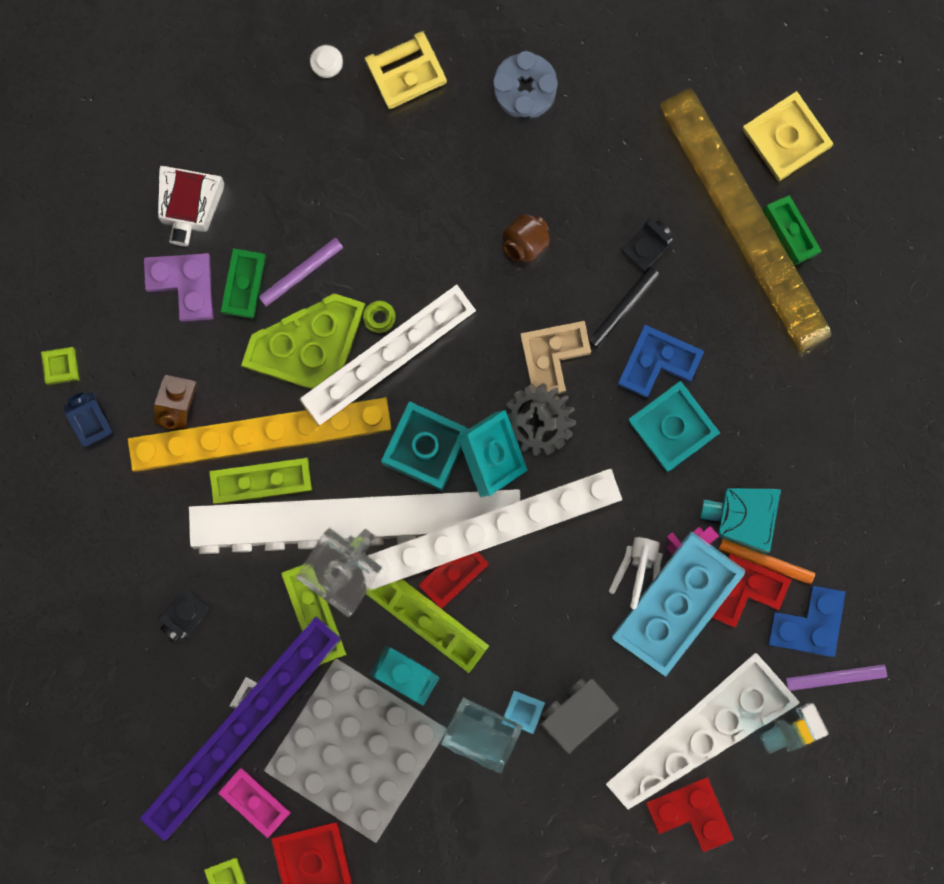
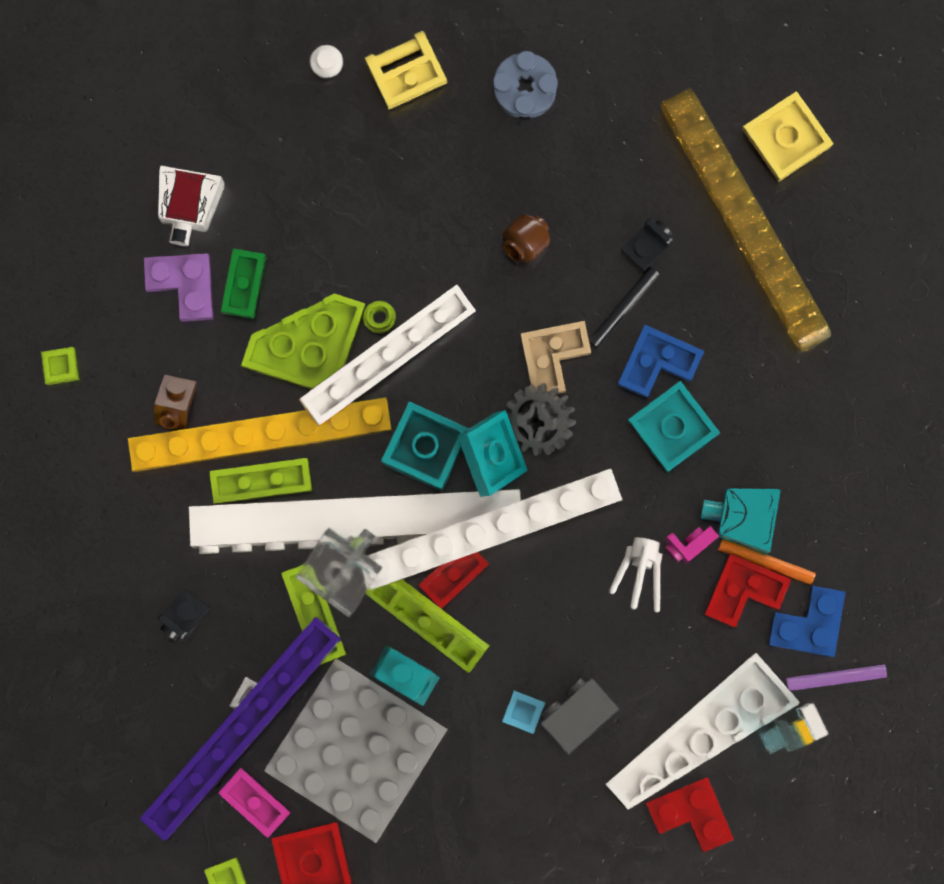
dark blue bracket [64,392,113,447] -> none
medium lavender bar [258,238,343,307] -> none
clear light blue brick [441,697,523,773] -> none
medium azure plate [612,531,745,677] -> none
green plate [760,195,821,266] -> none

